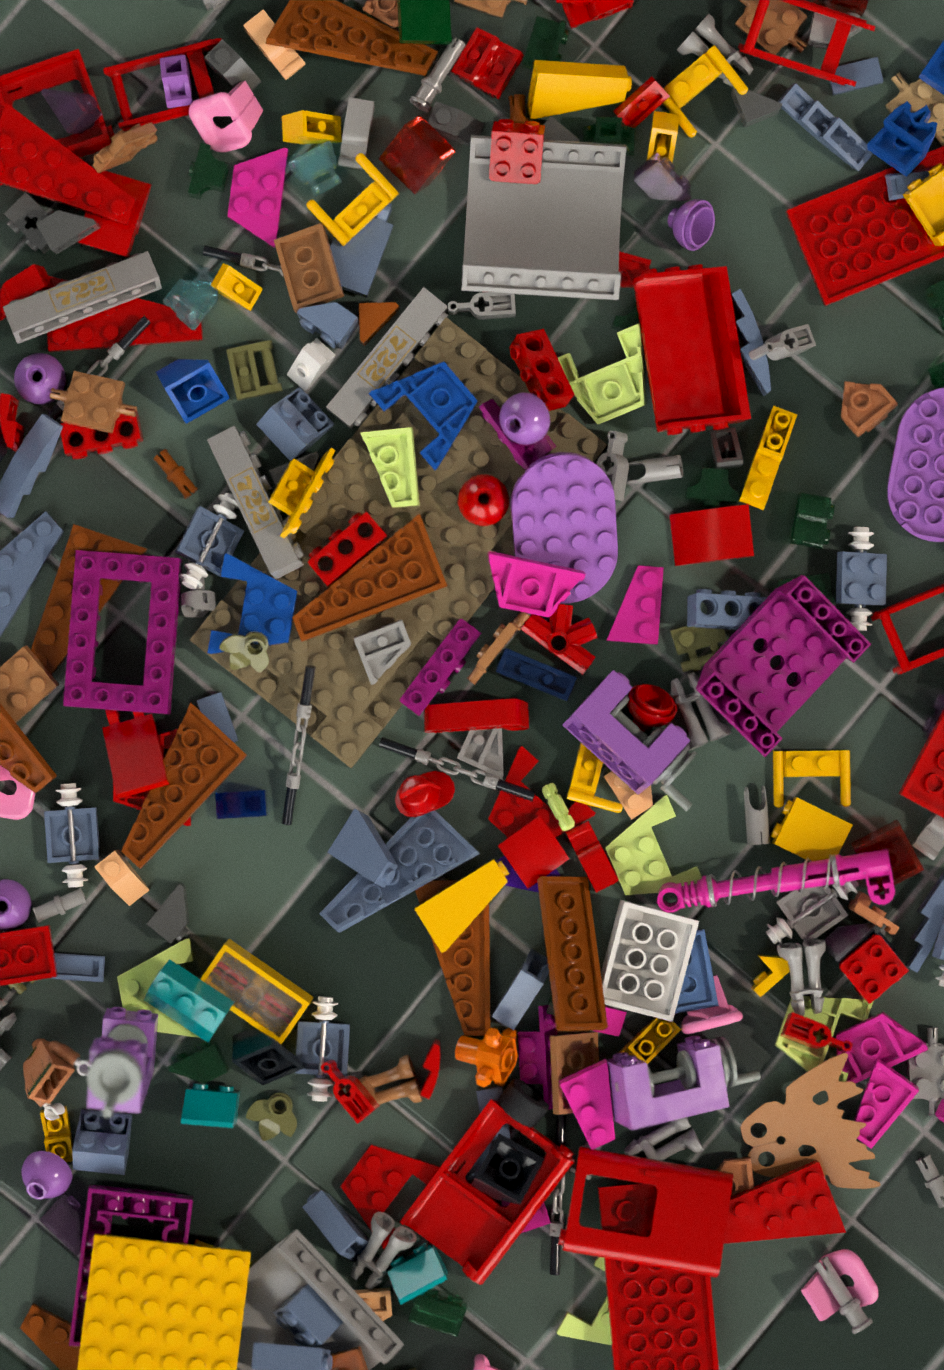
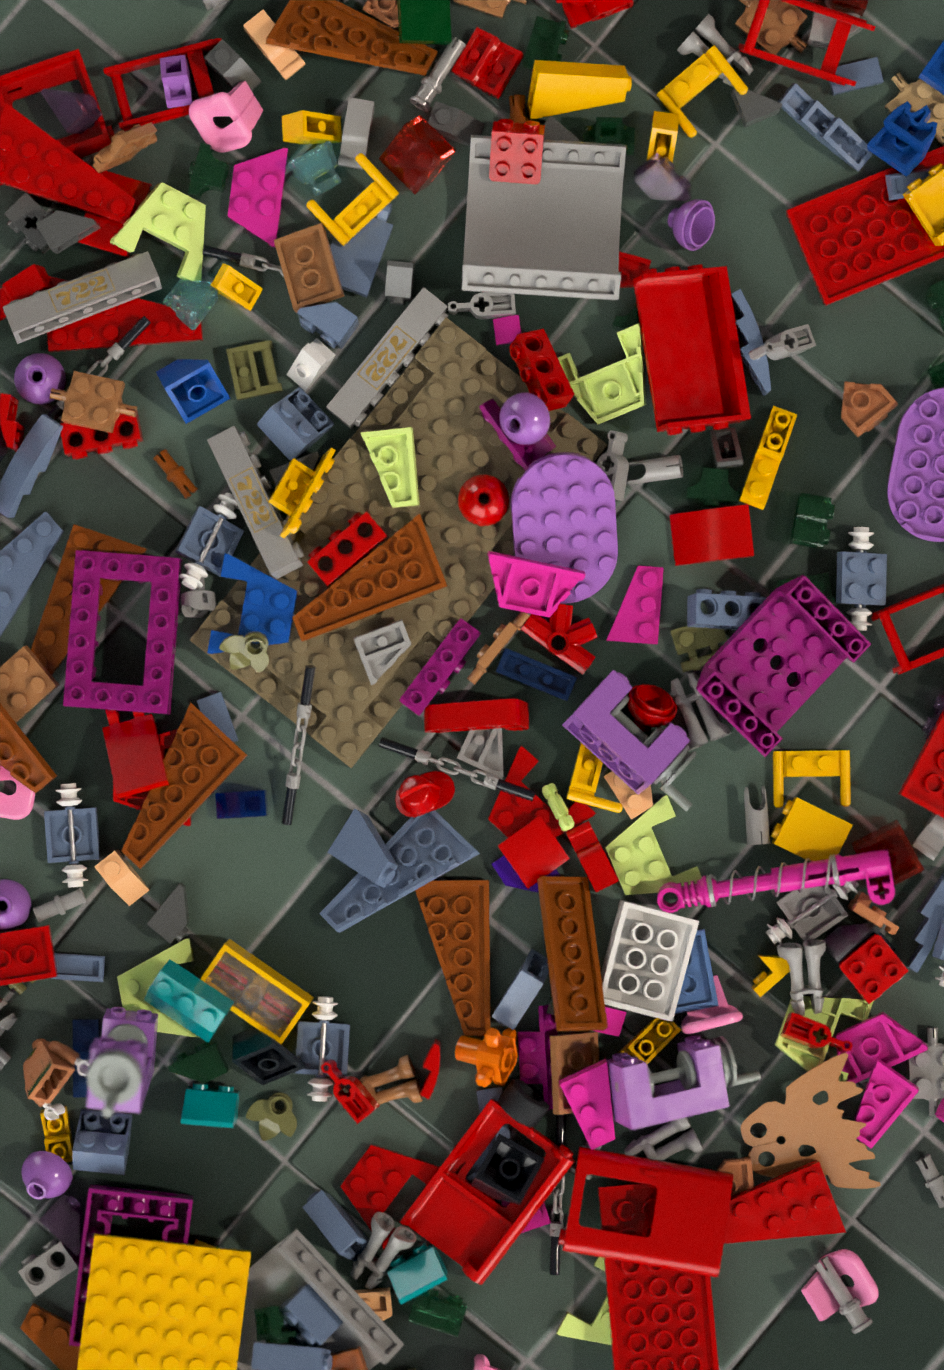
dark orange slope [359,302,400,347] -> none
blue wing [369,362,478,471] -> none
yellow slope [415,859,509,953] -> none
red plate [614,76,670,131] -> none
none -> light grey brick [18,1238,80,1297]
none -> dark blue plate [73,1019,100,1098]
none -> yellowish green wing [110,182,206,286]
none -> clear green bracket [254,1306,296,1344]
none -> slope [385,260,414,305]
none -> dark pink slope [493,314,521,345]

